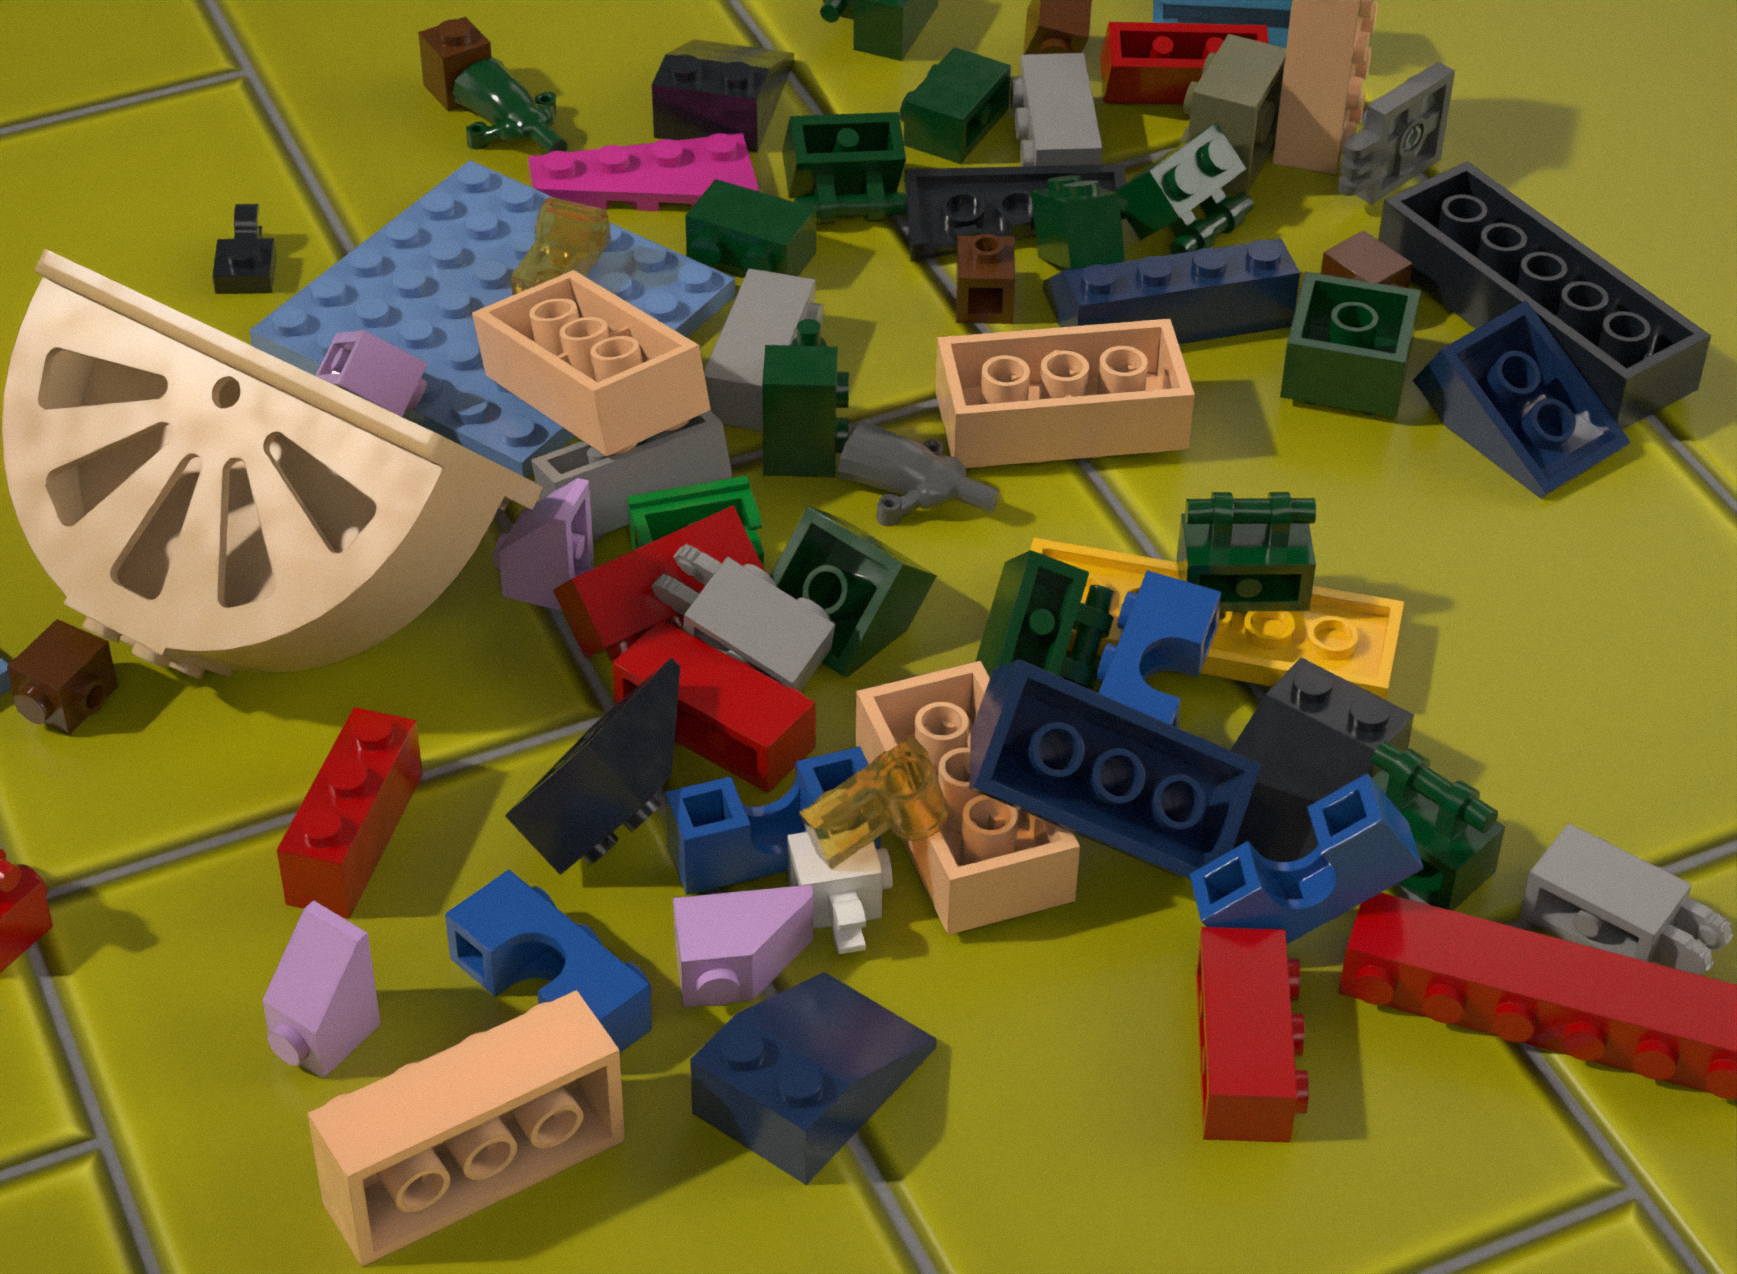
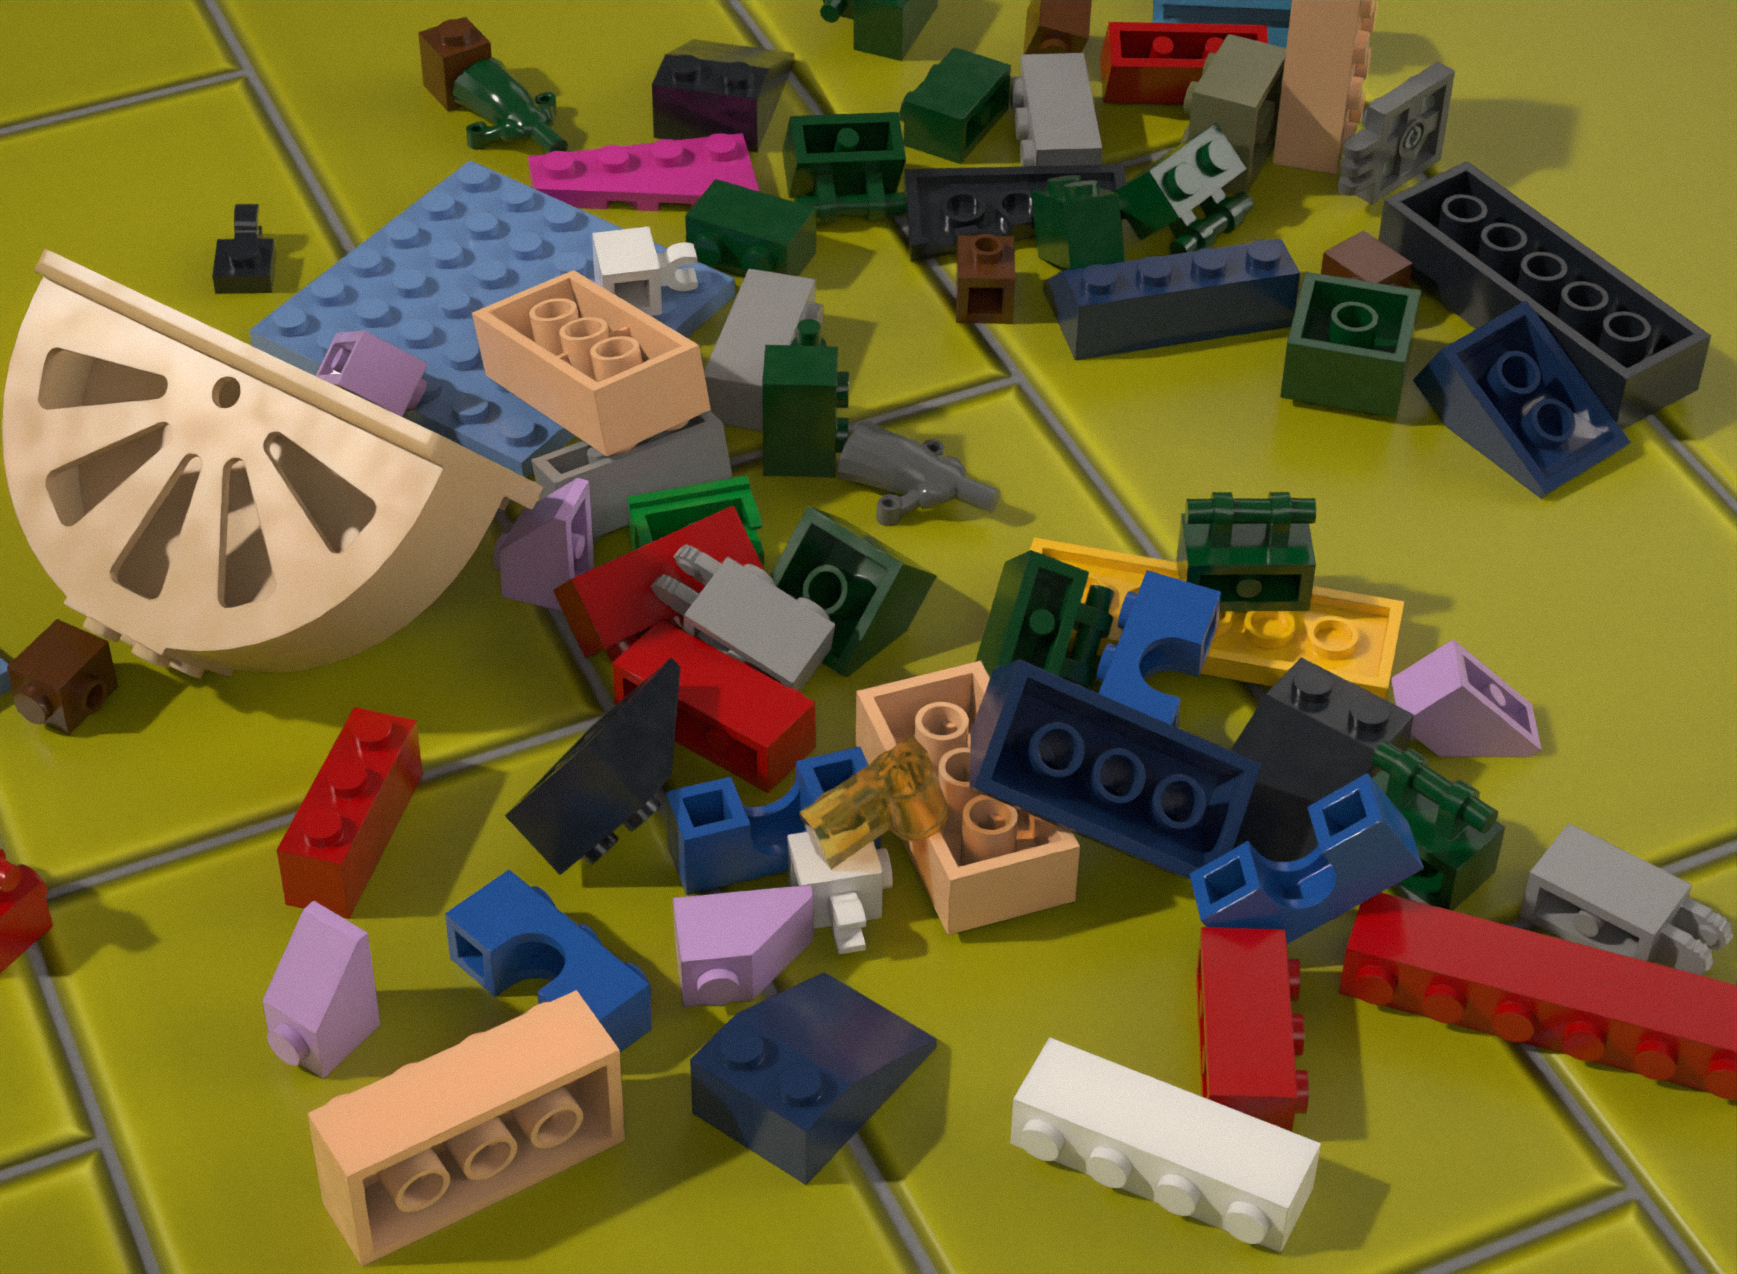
clear yellow plate [510,197,611,295] -> none
light nougat brick [935,319,1195,468] -> none
none -> white brick [592,226,698,316]
none -> white brick [1010,1037,1321,1253]
none -> lavender slope [1391,639,1542,757]

